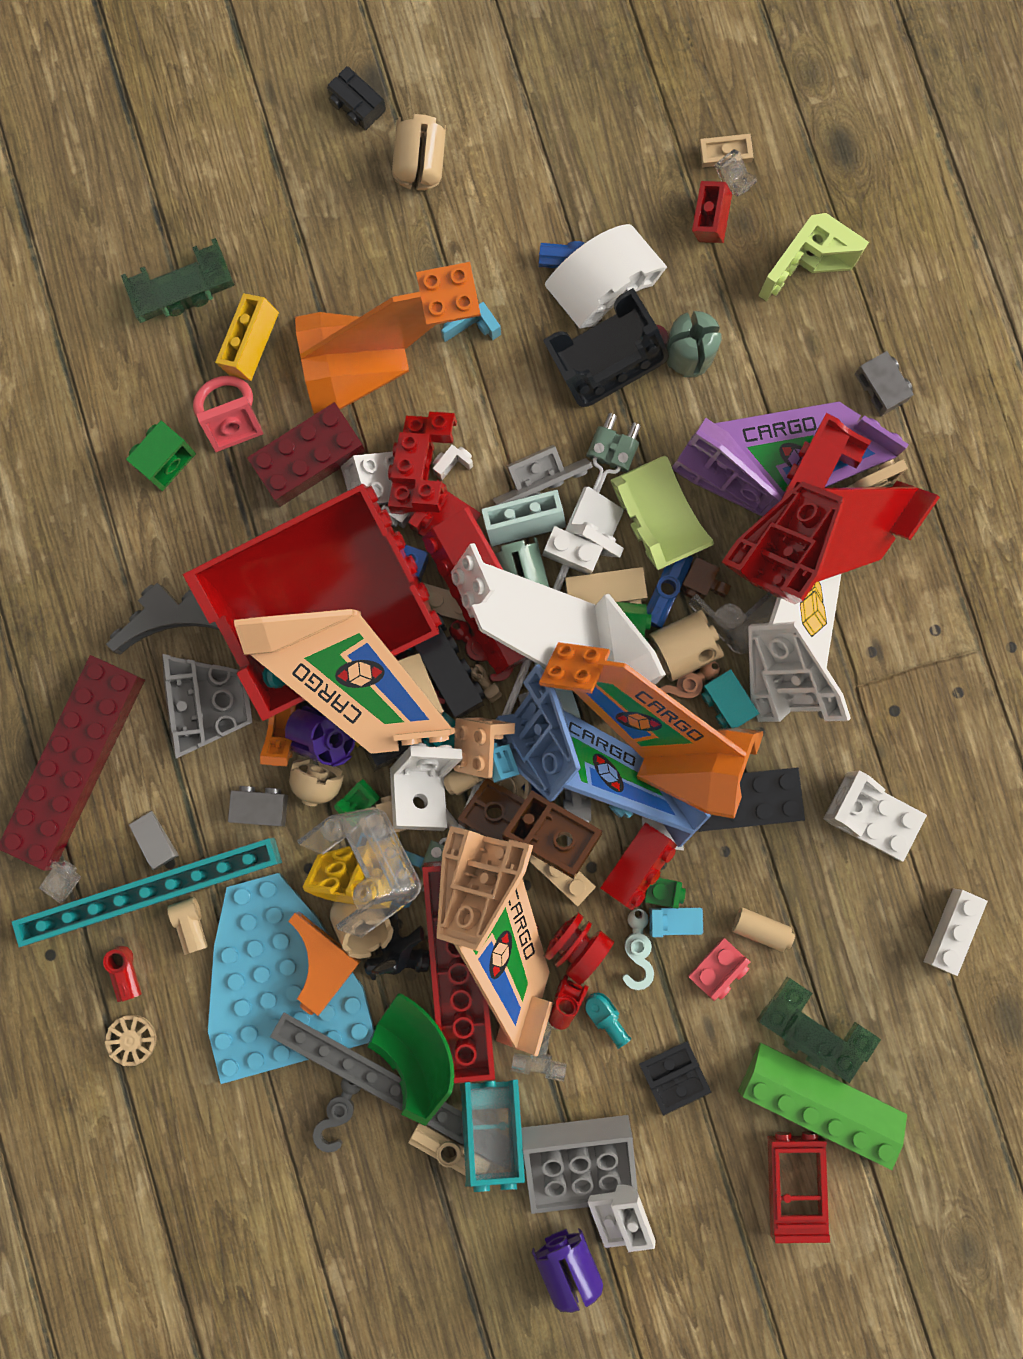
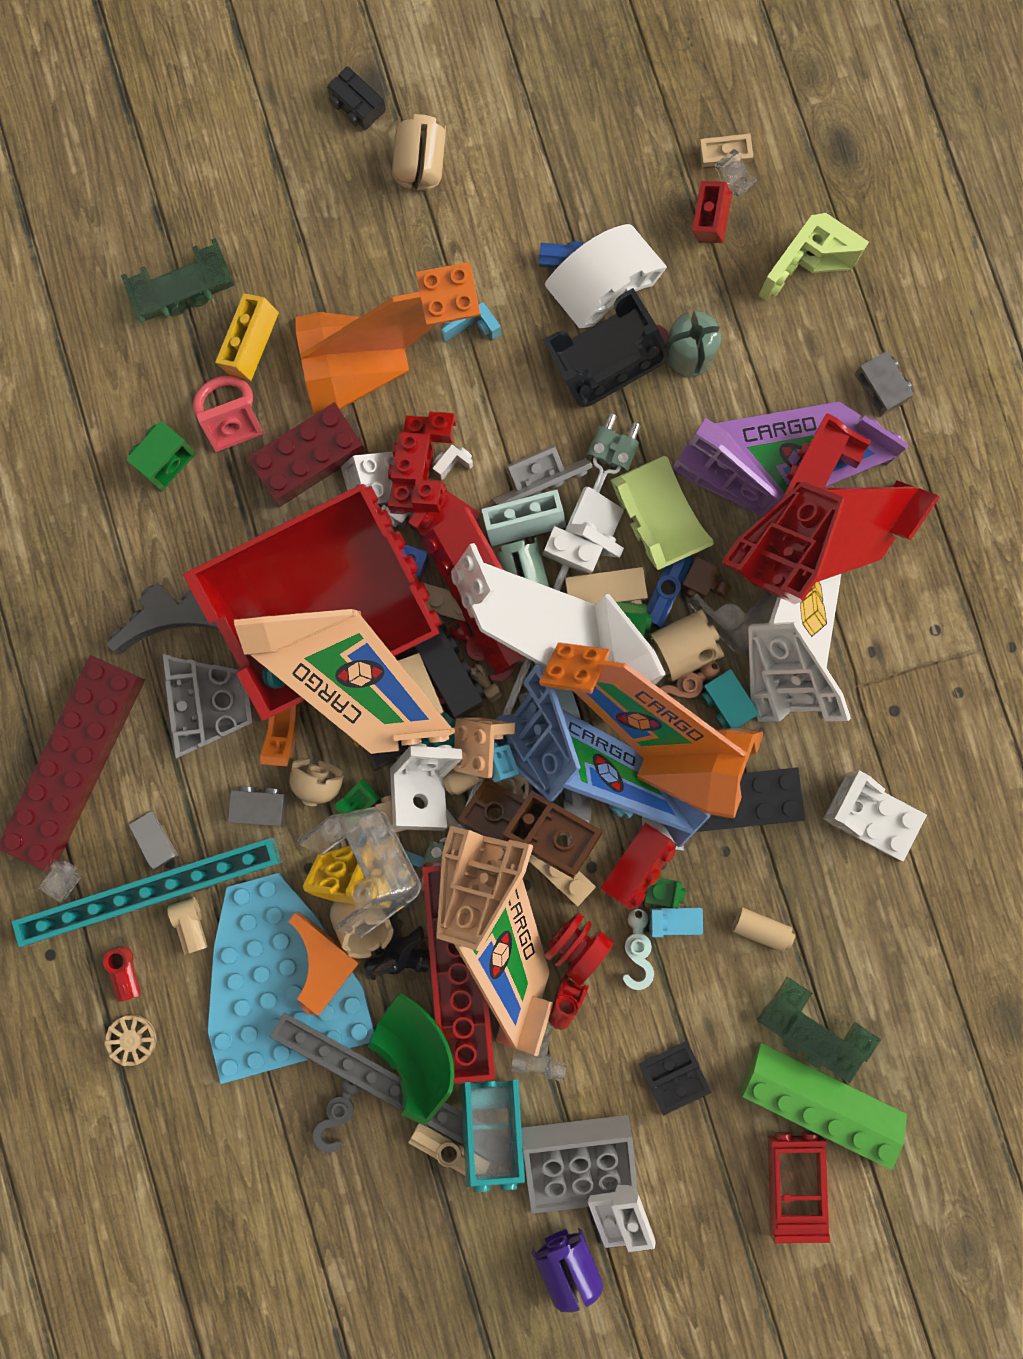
dark purple cylinder [285,704,355,767] -> none
teal arm [585,992,632,1049] -> none
coral bracket [688,937,750,1001] -> none
tan plate [846,459,908,488] -> none
white brick [923,889,987,976] -> none

